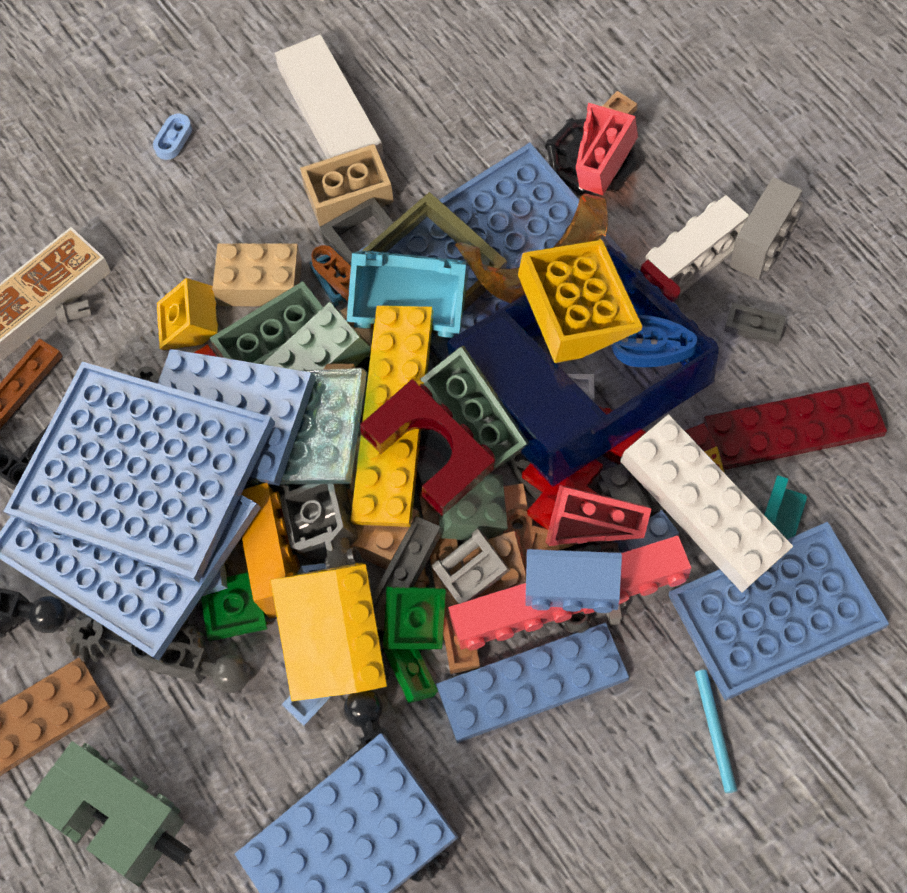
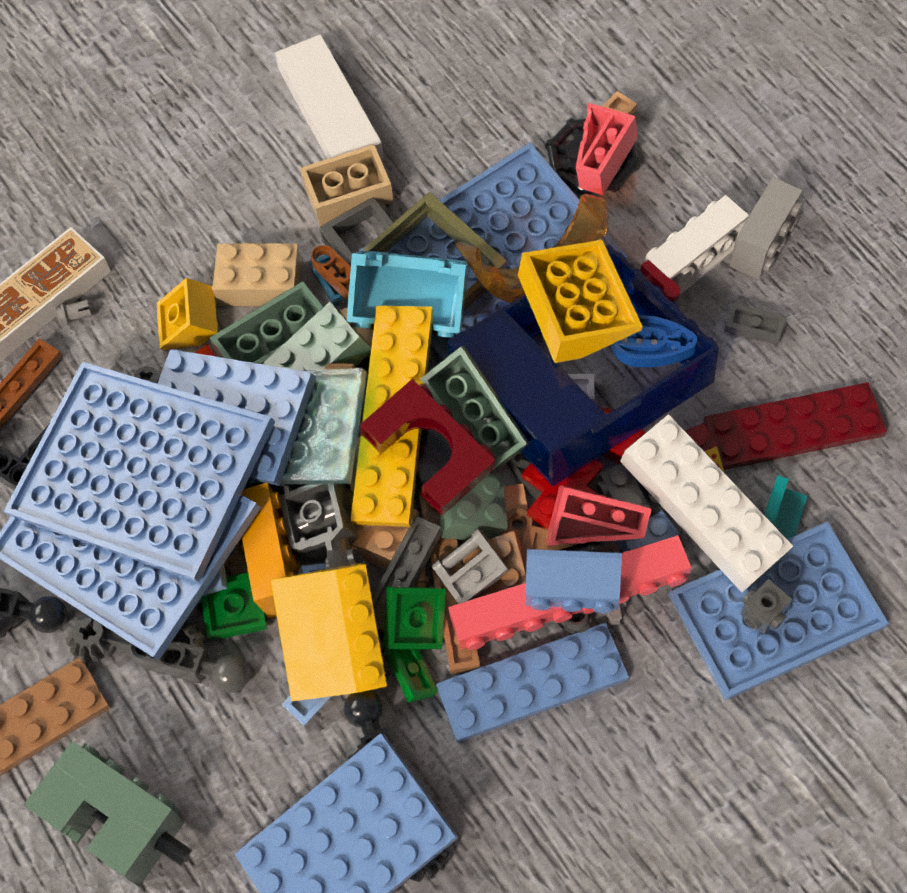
light blue plate [153,114,192,160] -> none
medium azure bar [695,670,737,794] -> none
none -> dark grey brick [741,579,792,634]

